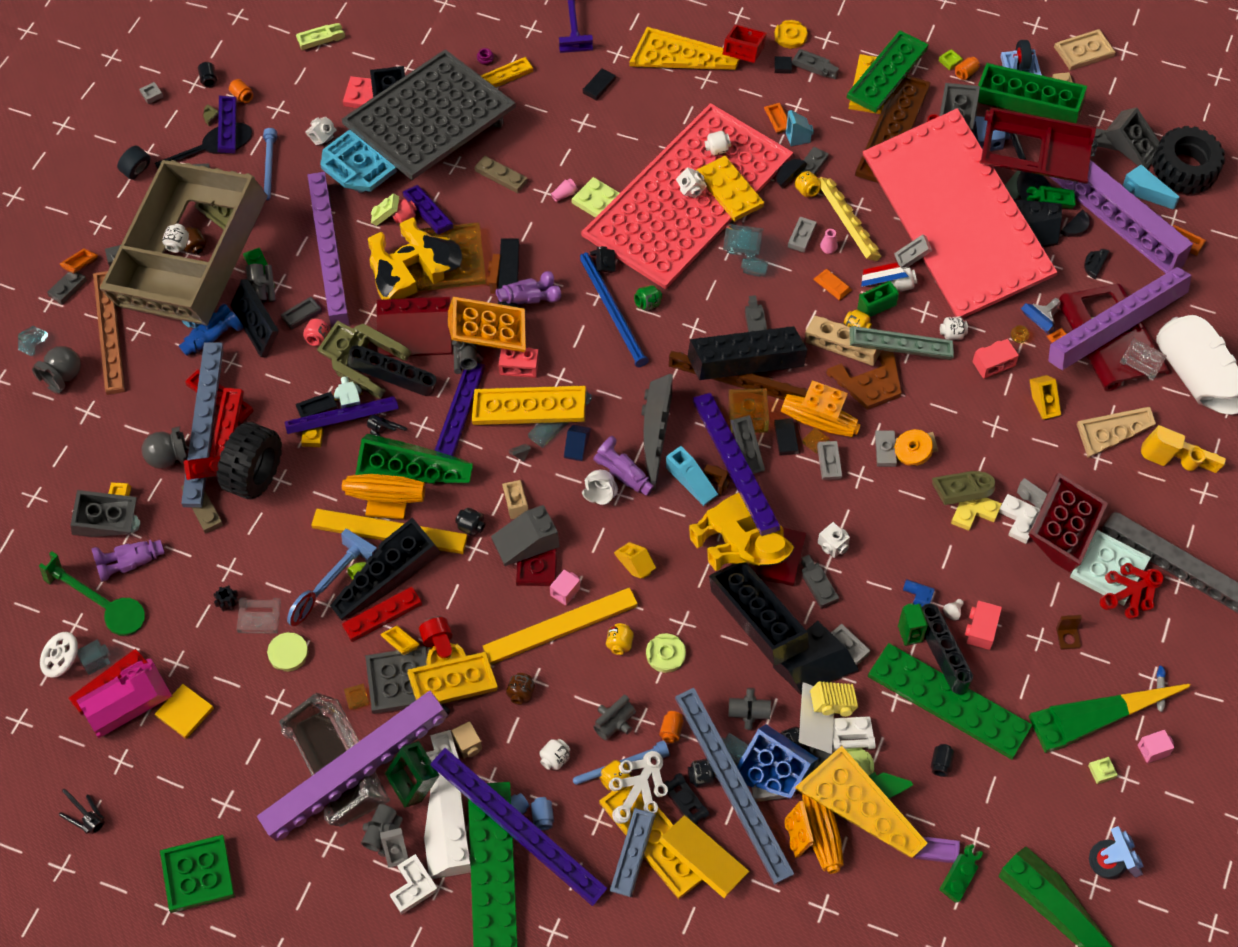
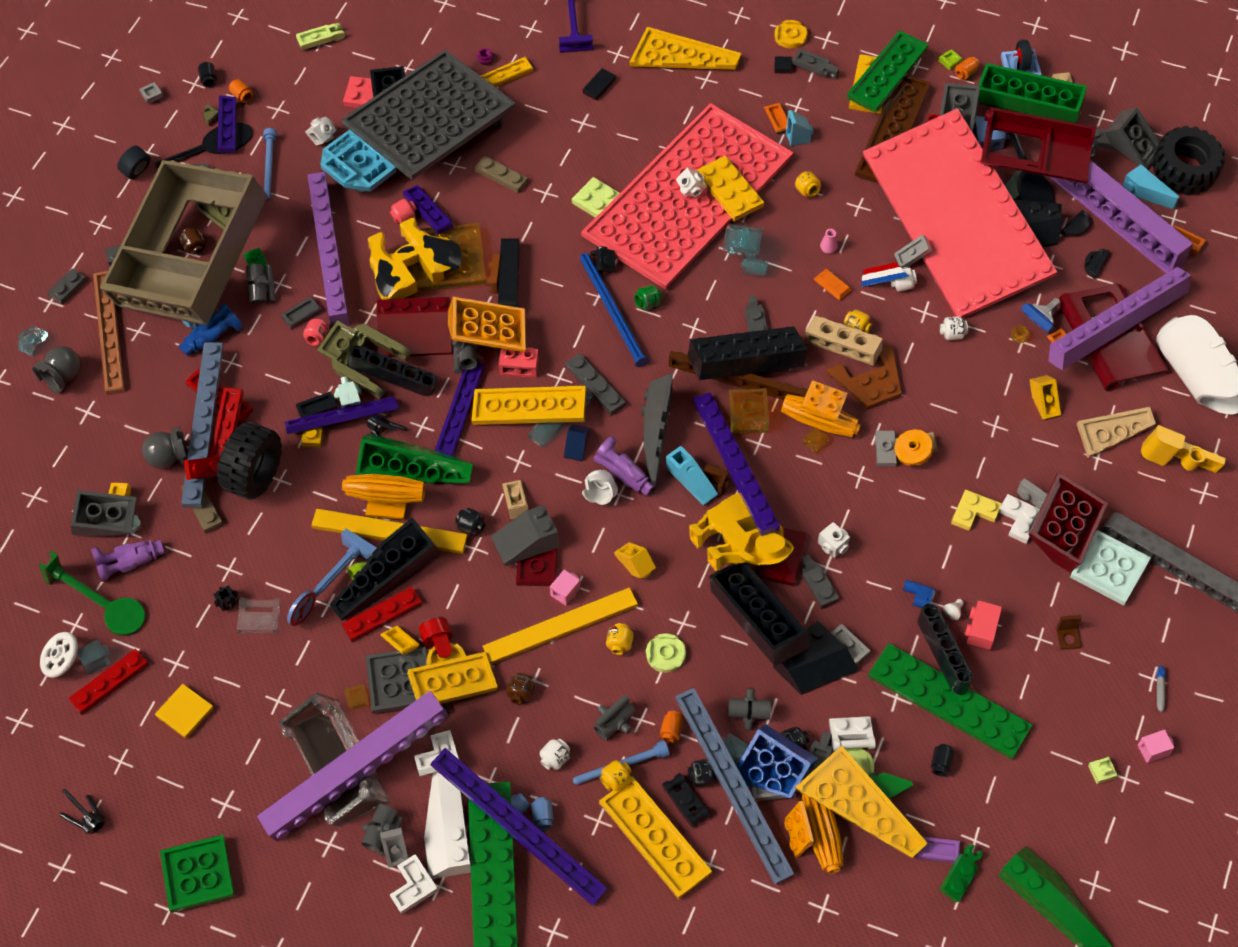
orange tile [60,249,98,274] -> none
dark pink brick [76,658,172,739] -> none
white head [162,224,189,253] -> none
black plate [230,279,279,357] -> none
yellowish green tile [267,632,309,672] -> none
yellowish green plate [371,193,399,226] -> none
dark green window [385,741,440,808] -> none
tan brick [451,721,482,758] -> none
medium lavender piece [496,271,561,304] -> none
dark grey slope [509,444,531,461] -> none
bright pink cone [551,179,578,202] -> none
white plant [609,751,668,824] -> none
sand blue tile [610,808,656,898] -> none
yellow tile [659,815,749,898] -> none
white head [704,131,731,156] -> none
red window [722,24,767,63] -> none
dark grey plate [730,415,765,474] -> none
black tile [774,418,799,456] -> none
black tile [776,159,807,189] -> none
light grey plate [788,217,817,252] -> none
dark grey plate [797,147,829,175] -> none
white sticker [799,682,834,754] -> none
light yellow brick [810,681,858,717] -> none
light grey plate [817,441,842,480] -> none
light yellow plate [819,177,882,261] -> none
sand green tile [849,326,954,360] -> none
green brick [857,281,899,317] -> none
green brick [898,603,928,646] -> none
olive tile [932,471,995,505] -> none
coral brick [973,339,1019,379] -> none
green plate [1026,186,1075,209] -> none
green plate [1028,684,1191,753] -> none
tan tile [1054,29,1116,70] -> none
plate [1089,826,1144,879] -> none
red plant [1100,563,1163,619] -> none
clear plate [1119,338,1167,381] -> none
none -> dark grey plate [565,353,626,415]

